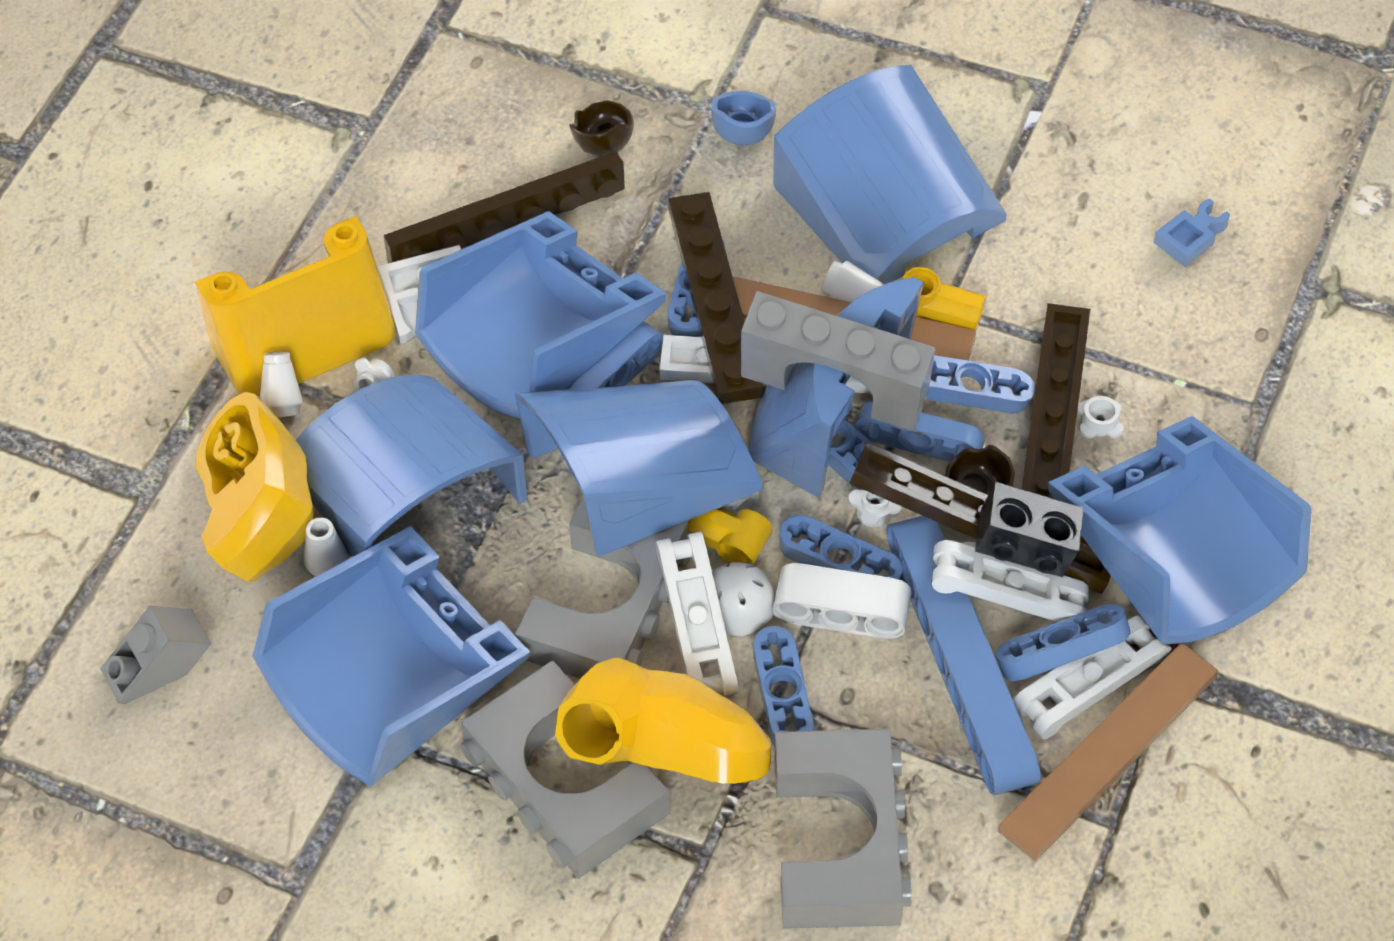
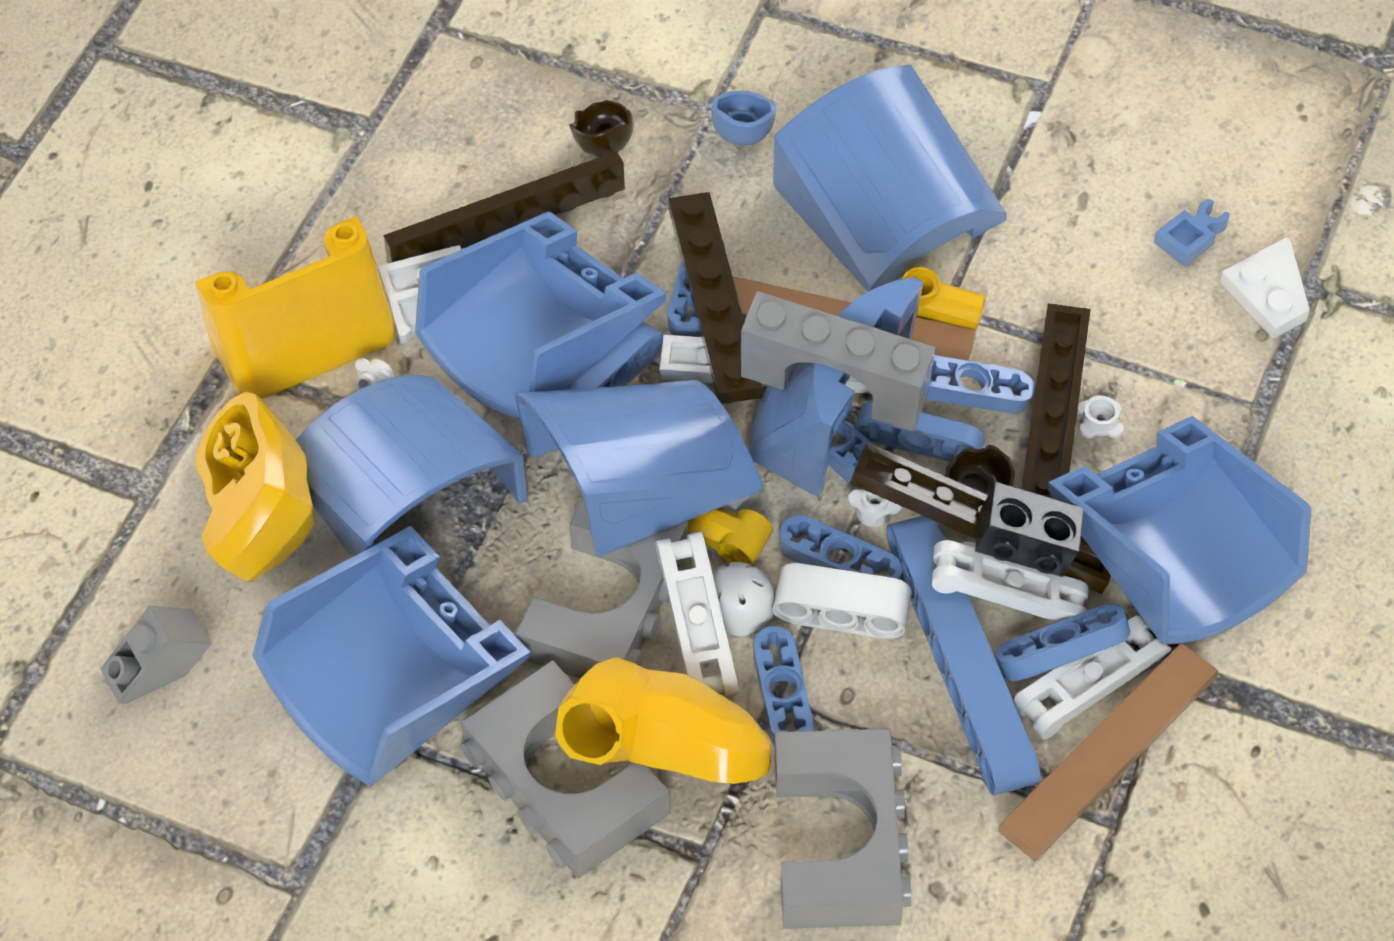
white cone [260,352,303,417] -> none
white cone [303,518,349,577] -> none
white cone [822,261,884,302] -> none
none -> white wing [1220,237,1310,339]

